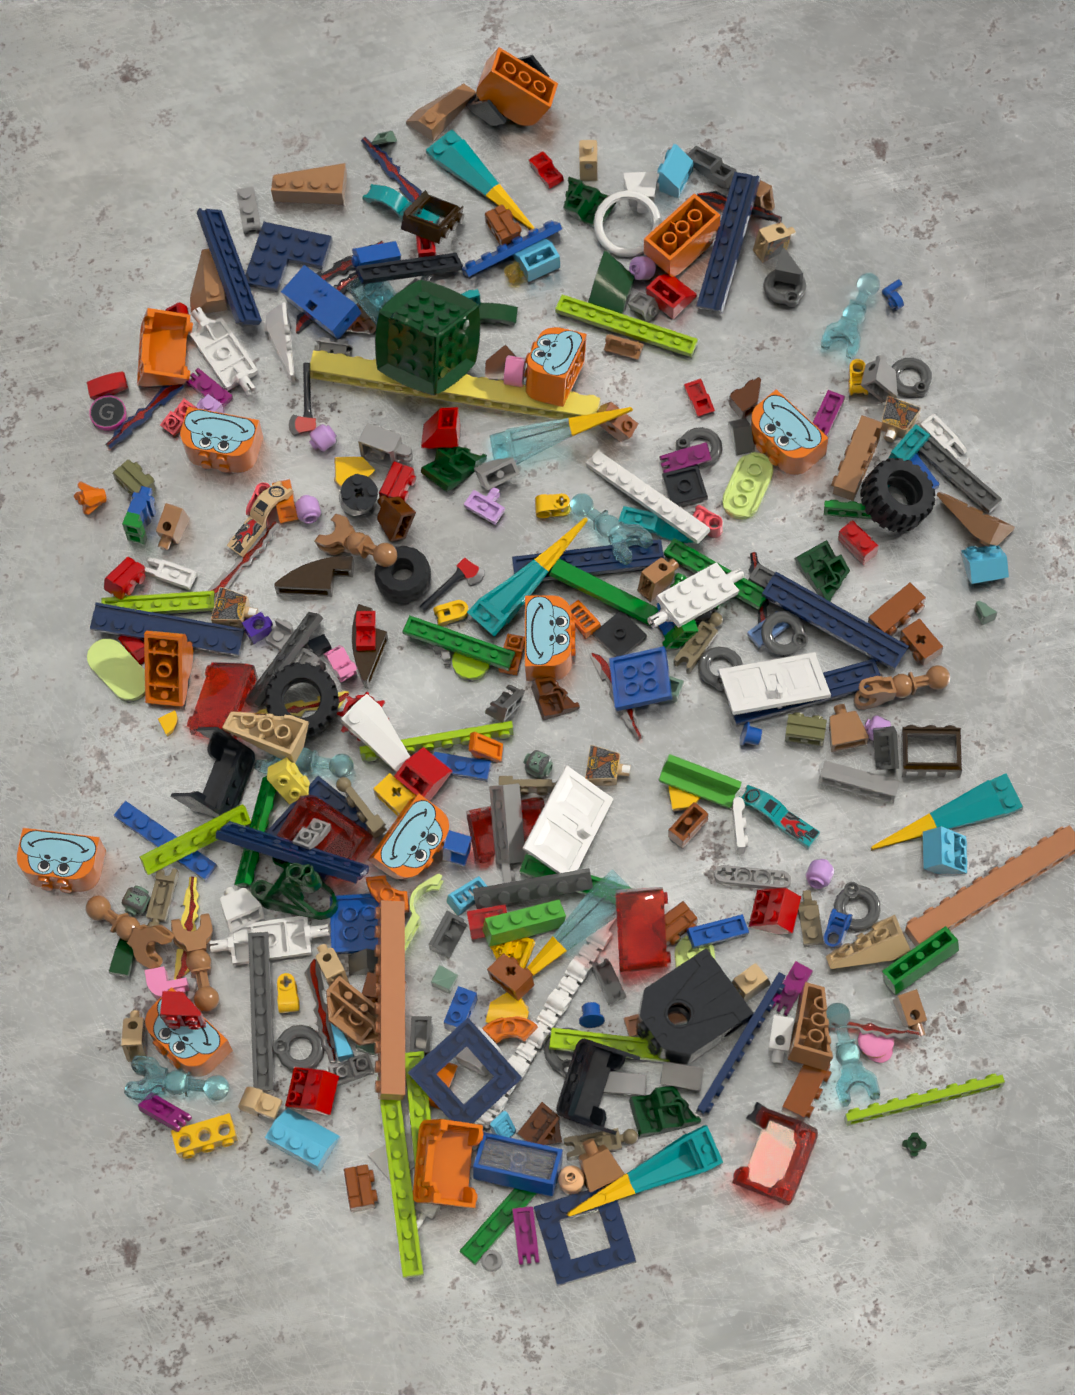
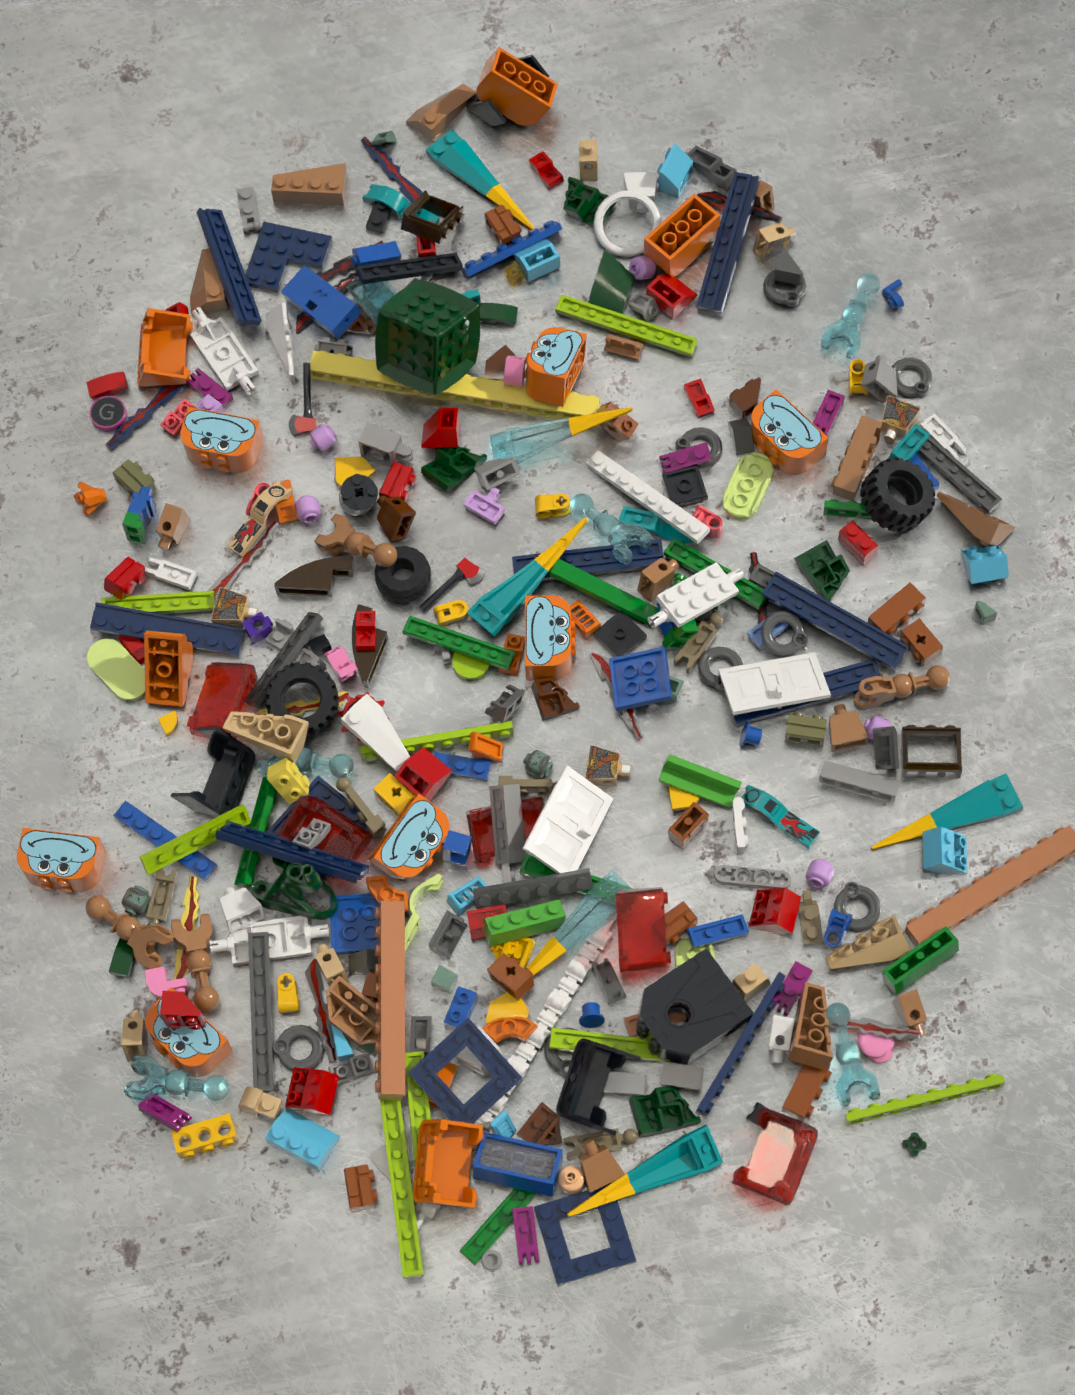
none -> black plate [366,201,392,234]

